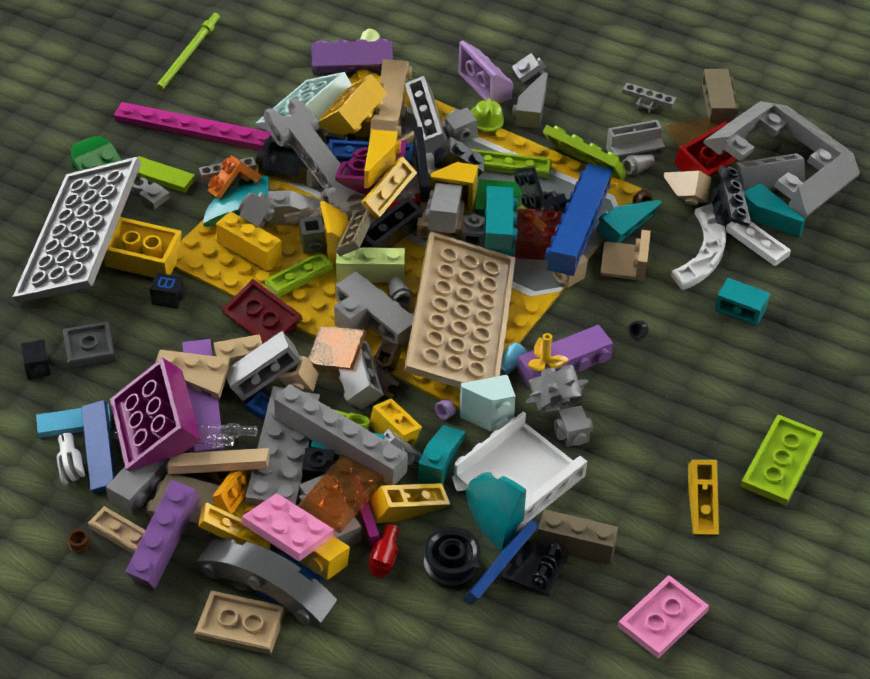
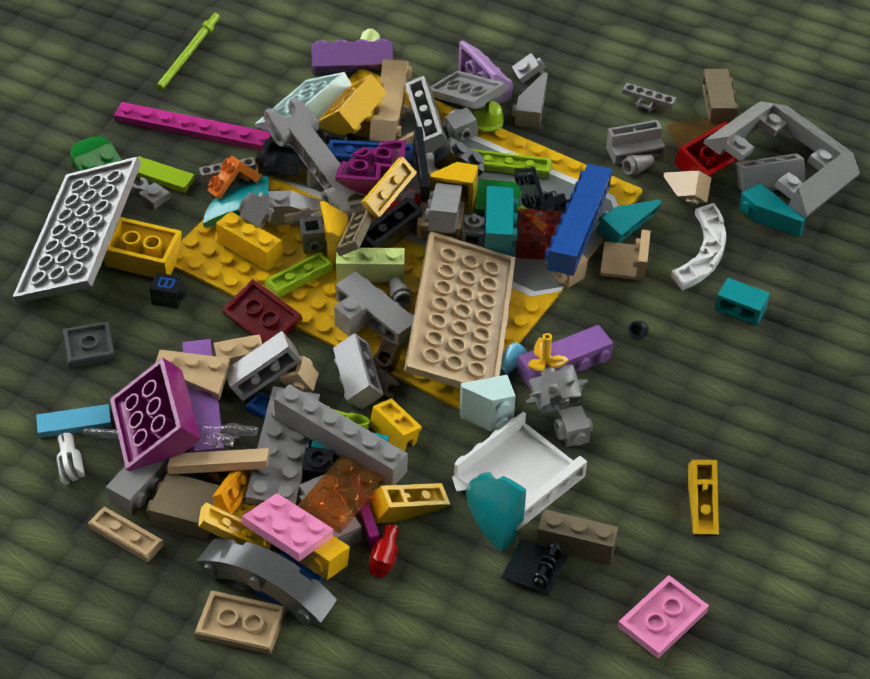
black brick [21,339,51,380] -> none
reddish brown plate [67,529,92,553] -> none
tile [81,400,116,494] -> none
medium lavender brick [125,480,200,589] -> none
clear orange piece [309,326,367,370] -> none
yellow slope [364,129,401,188] -> none
light grey piece [383,429,422,465] -> none
teal slope [418,425,466,485] -> none
black wheel [424,527,481,586] -> none
lavender hinge [435,399,456,420] -> none
blue tile [463,519,538,604] -> none
lime plate [543,125,627,181] -> none
reddish brown plate [632,189,653,204] -> none
black bracket [710,165,751,227] -> none
white plate [726,221,791,266] -> none
lime plate [740,414,823,506] -> none
none -> light grey plate [430,71,507,110]

